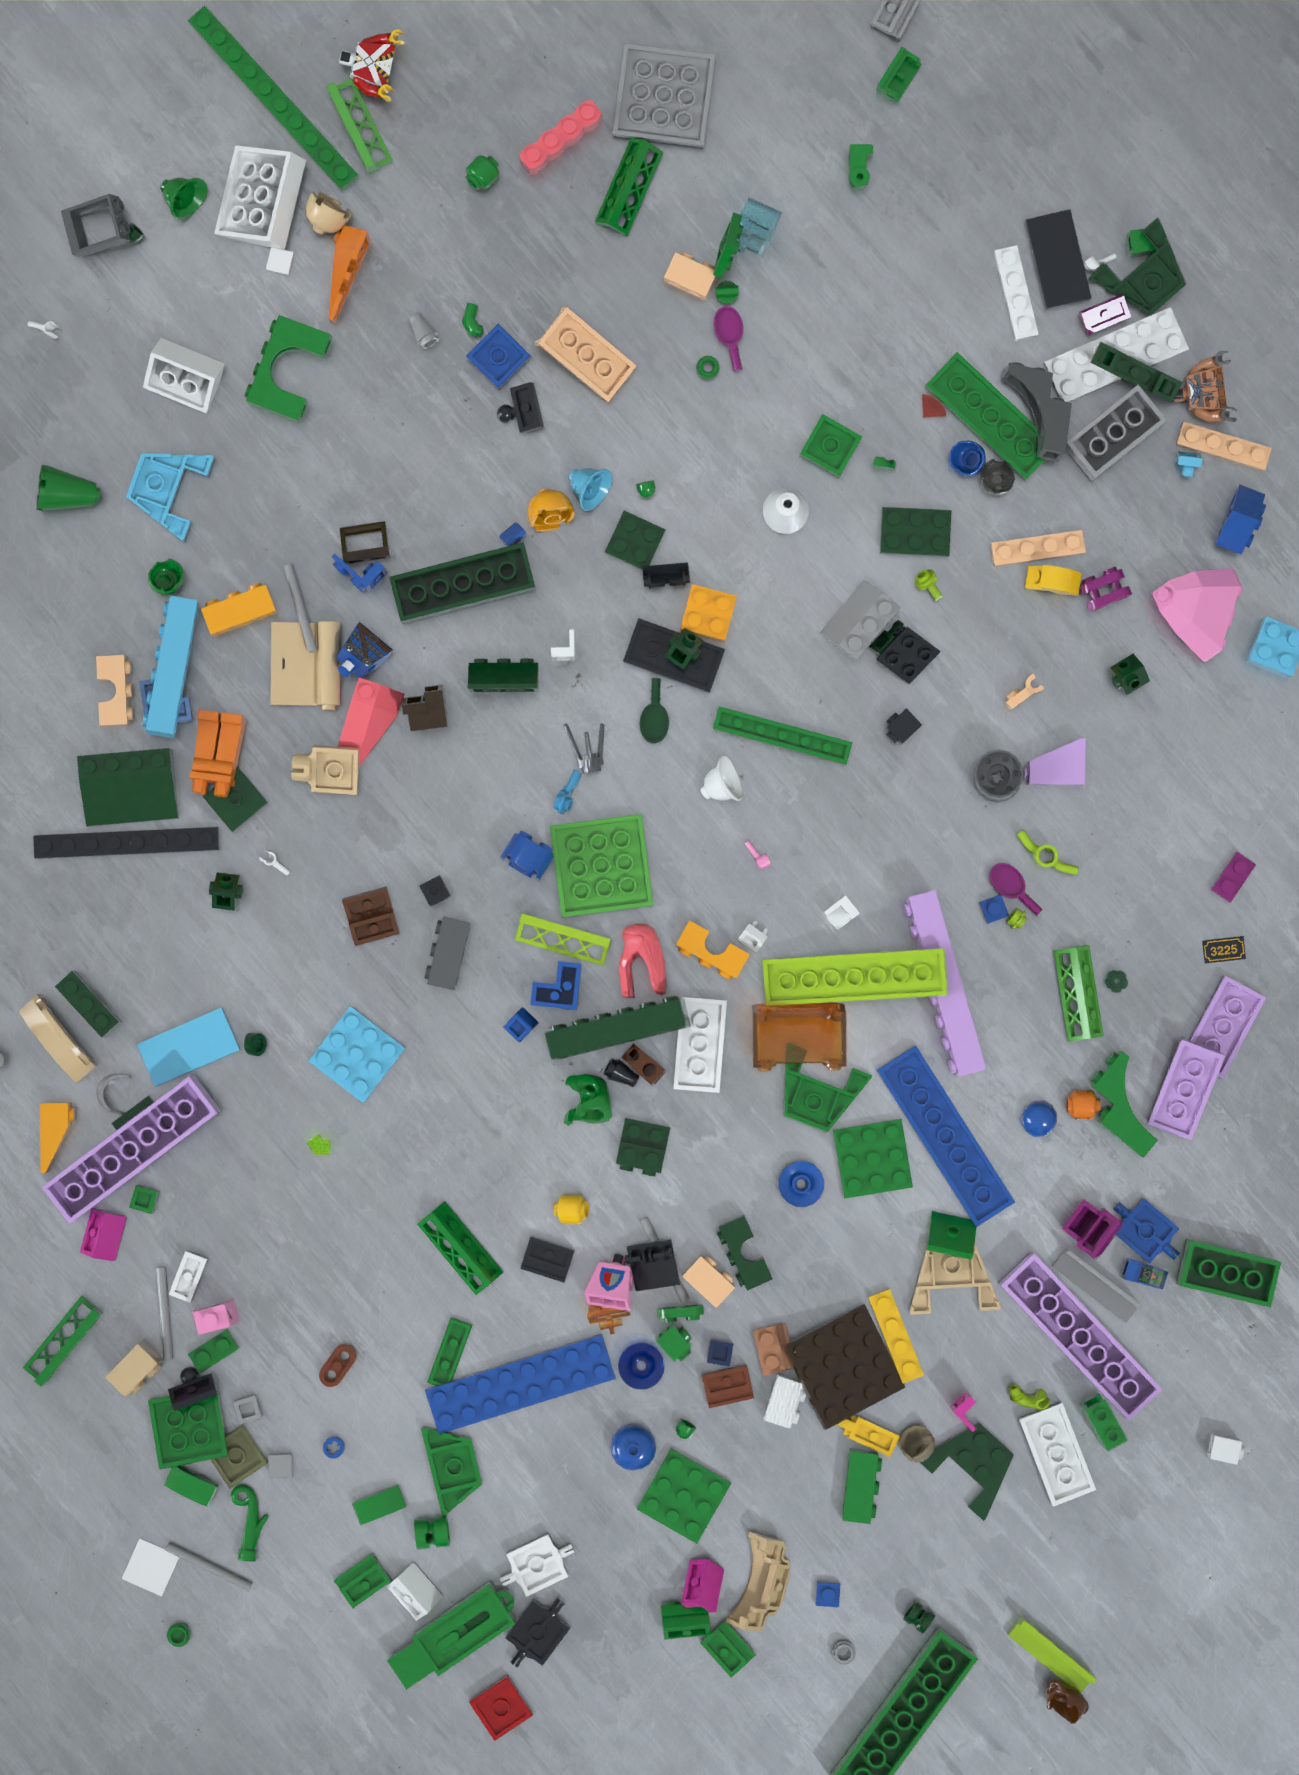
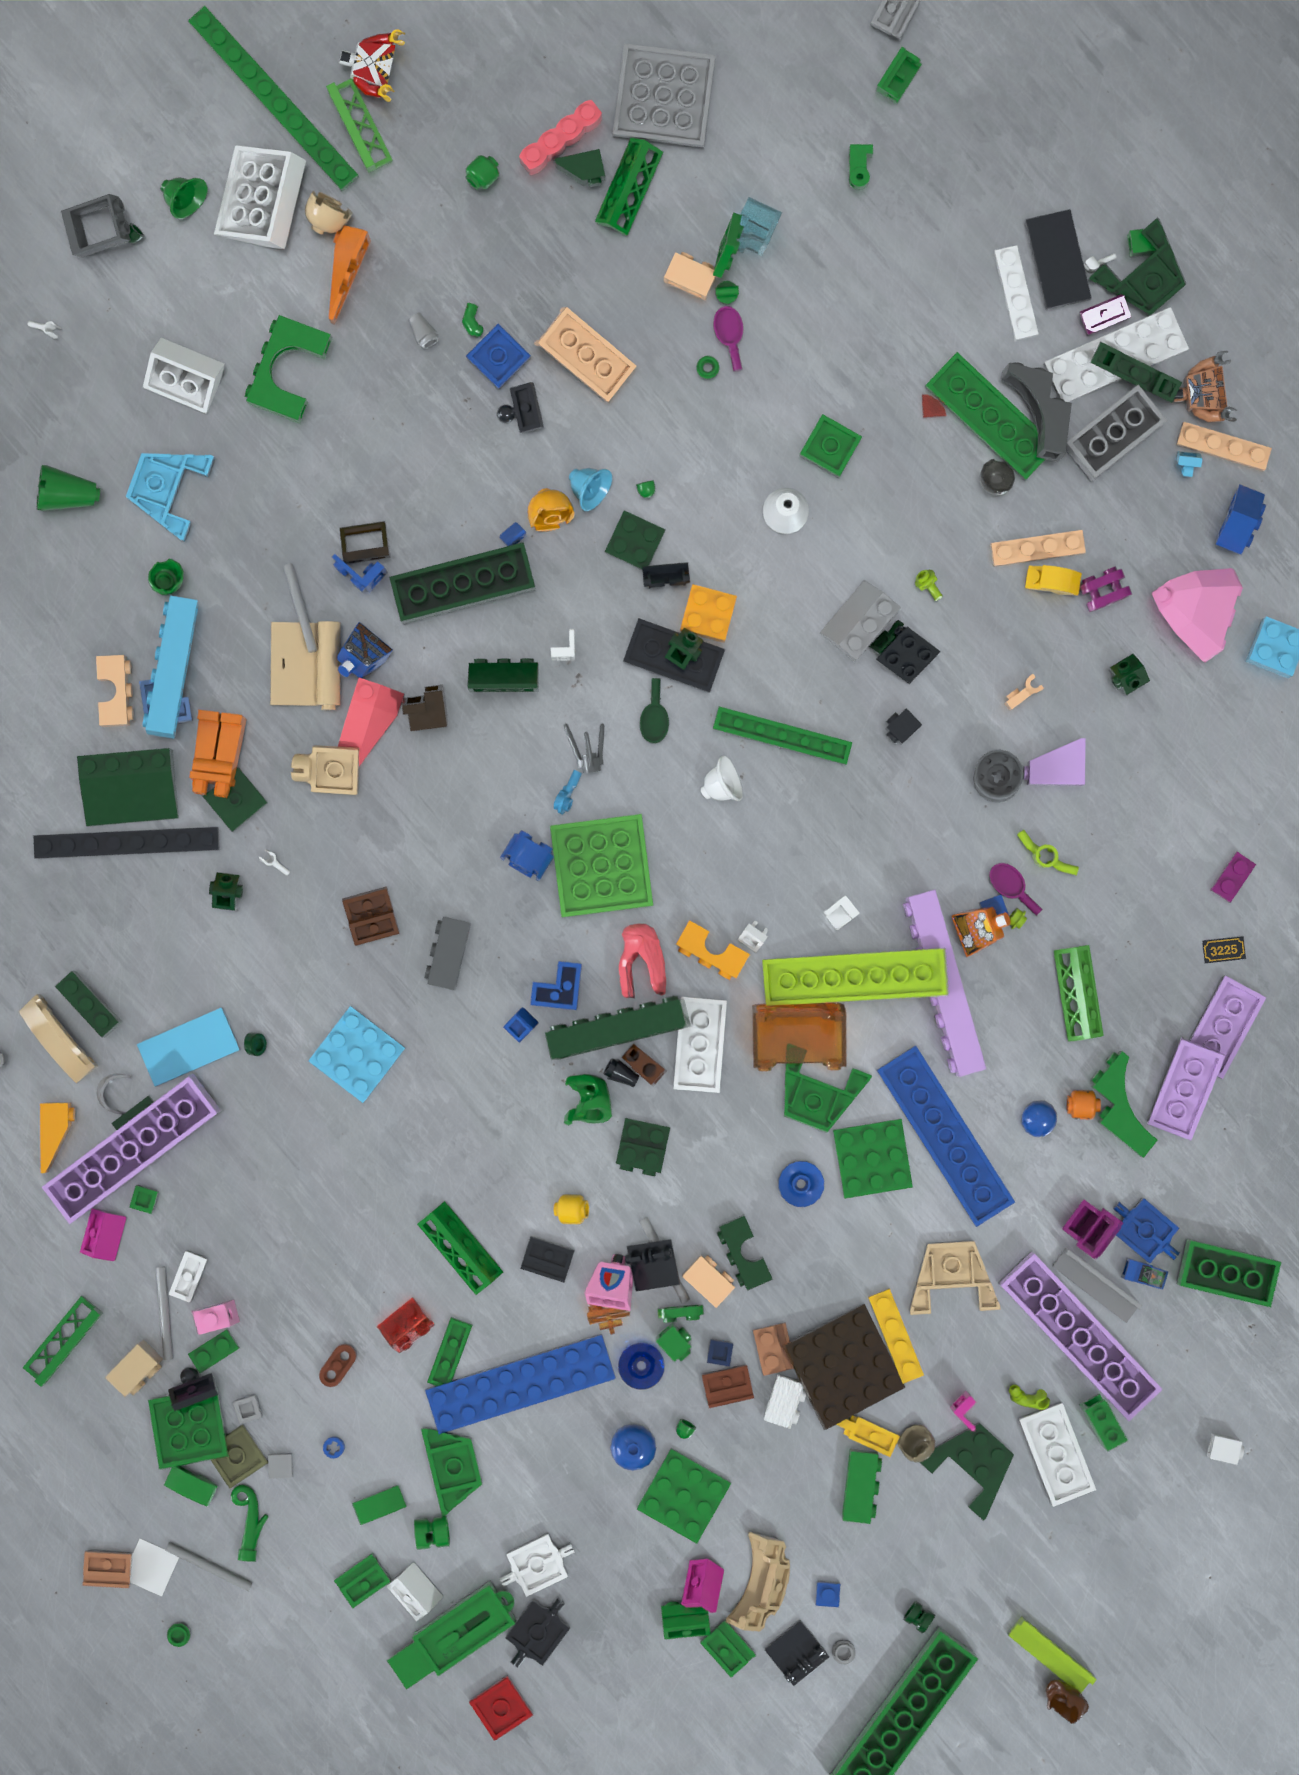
light orange brick [201,583,278,637] -> none
white tile [266,247,294,276] -> none
clear neon green piece [307,1134,331,1155] -> none
black brick [419,875,452,907] -> none
lime fence [515,913,611,966] -> none
bright pink hand [745,841,771,869] -> none
green tile [873,457,896,470] -> none
dark green plate [880,507,952,557] -> none
green plate [926,1211,977,1260] -> none
blue hair [949,440,987,476] -> none
clear green plate [1105,970,1128,993] -> none
none -> nougat plate [83,1551,132,1588]
none -> clear red bracket [377,1297,435,1353]
none -> dark green slope [555,149,606,187]
none -> black hinge [765,1621,829,1686]
none -> torso [951,907,1011,957]

